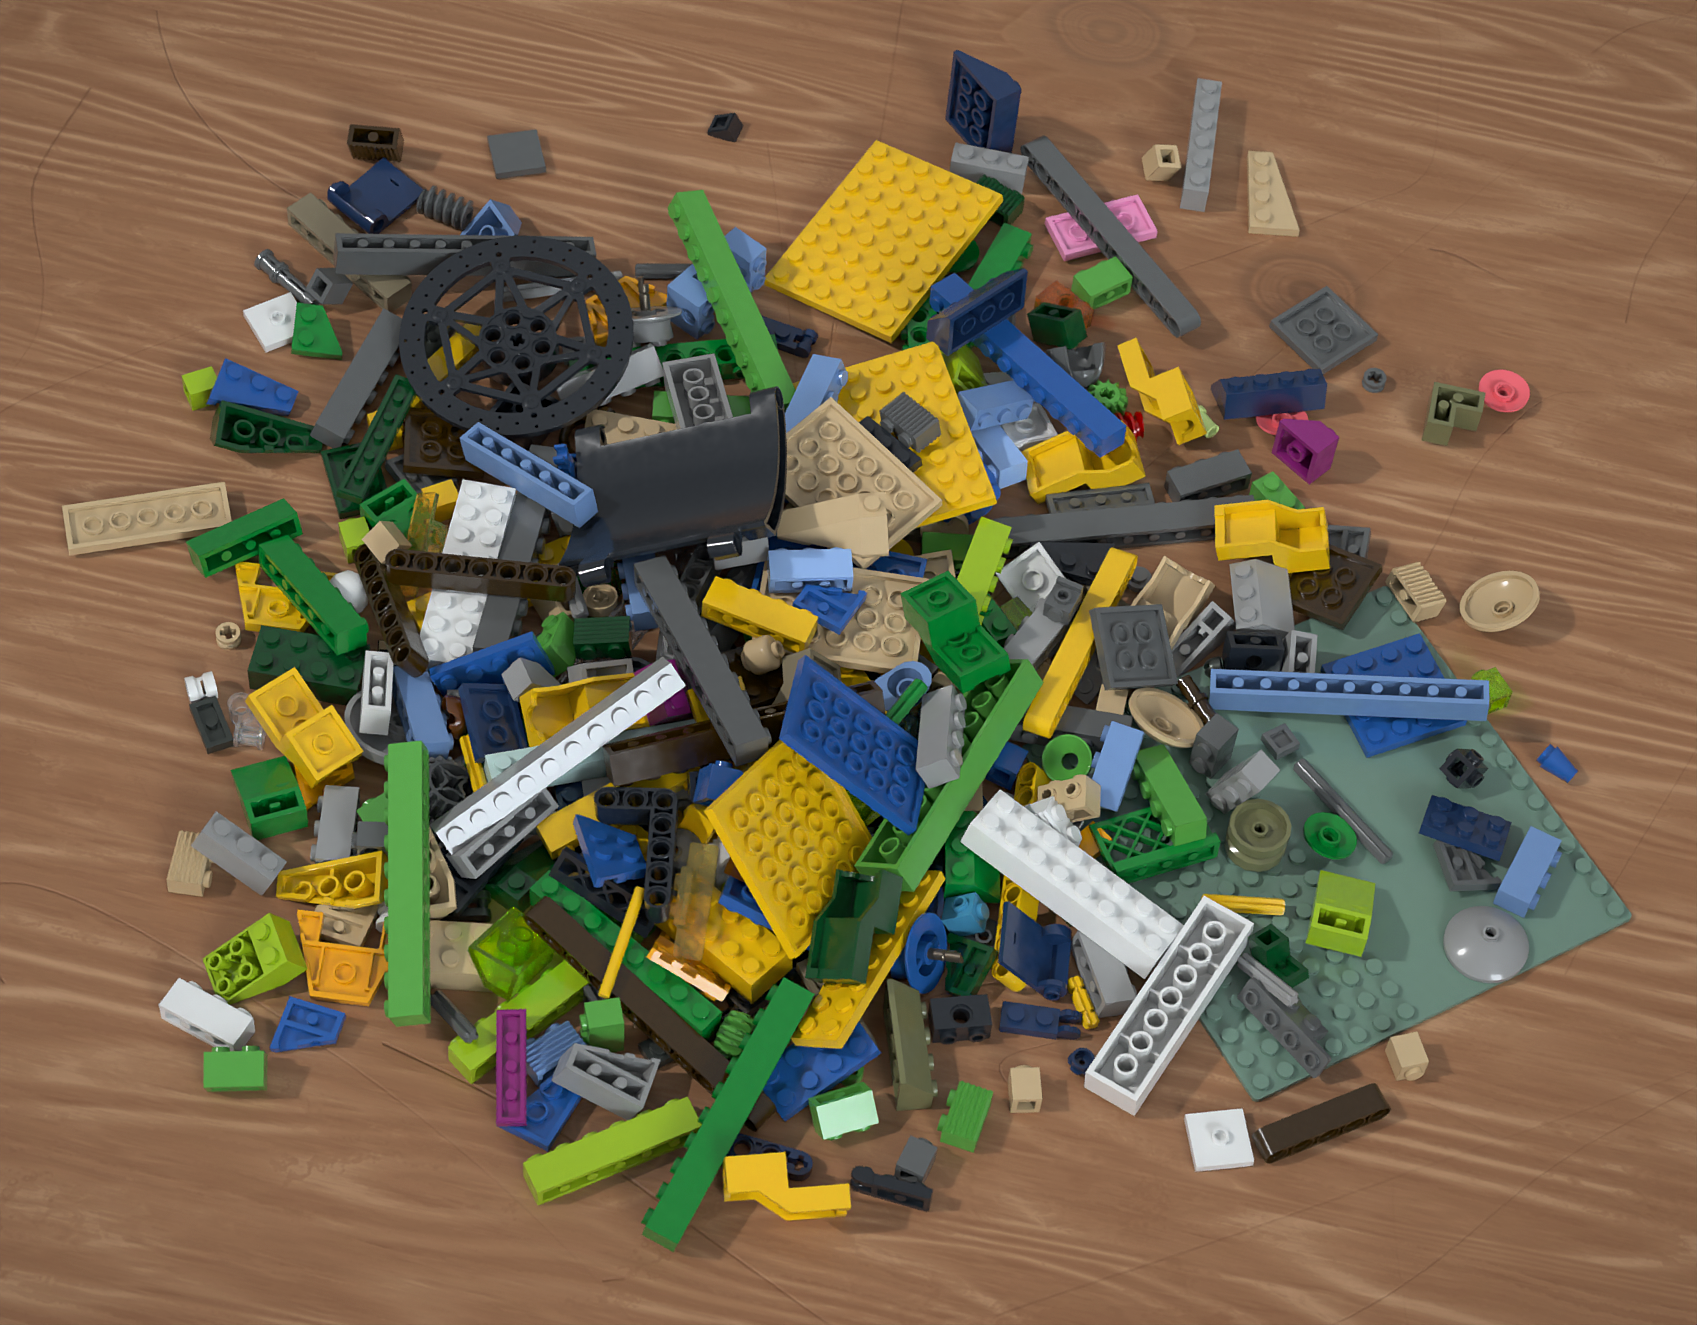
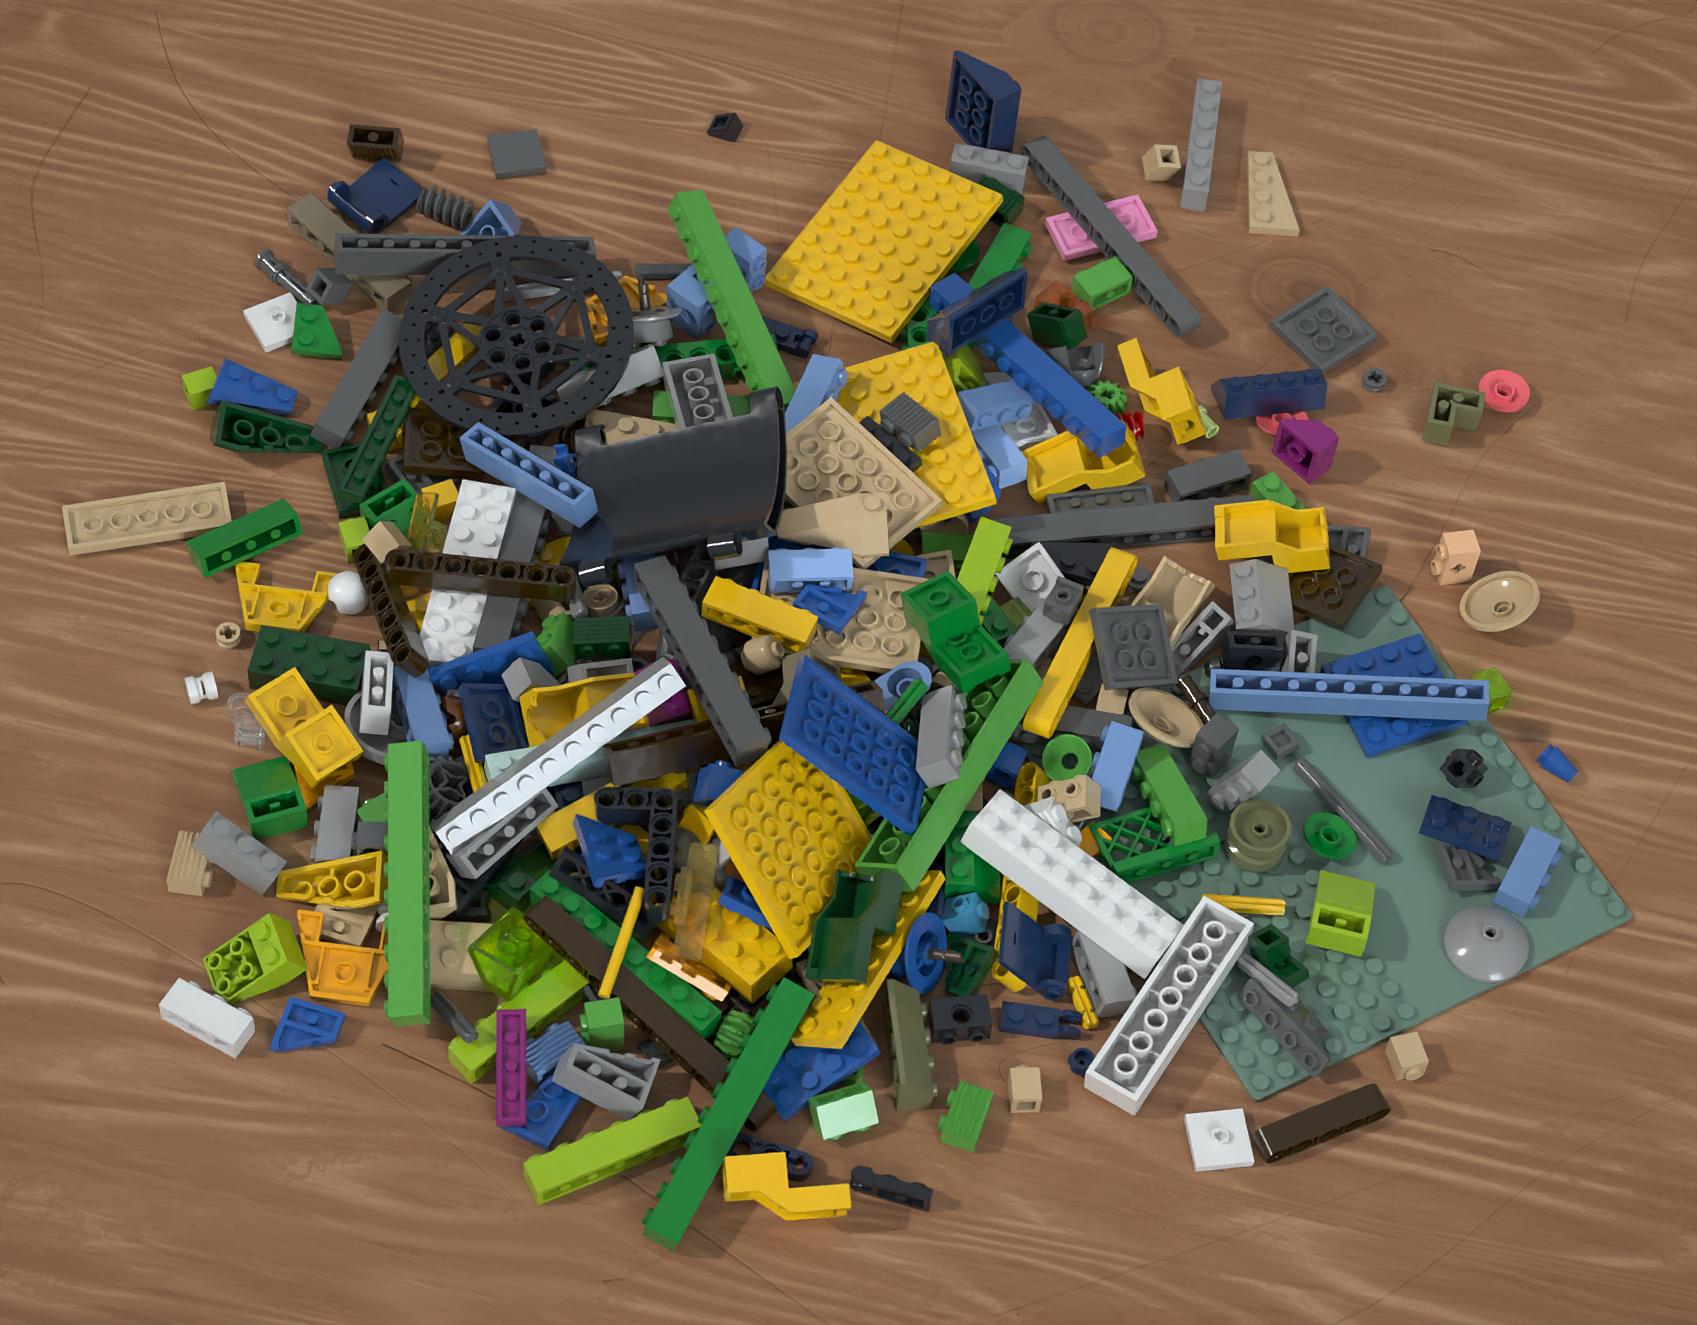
pearl dark grey plate [189,696,235,754] -> none
bright green brick [203,1046,267,1092] -> none
green brick [259,535,369,656] -> none
dark grey brick [894,1135,938,1184] -> none
tan brick [1385,562,1446,623] -> none
none -> light nougat brick [1431,529,1481,585]

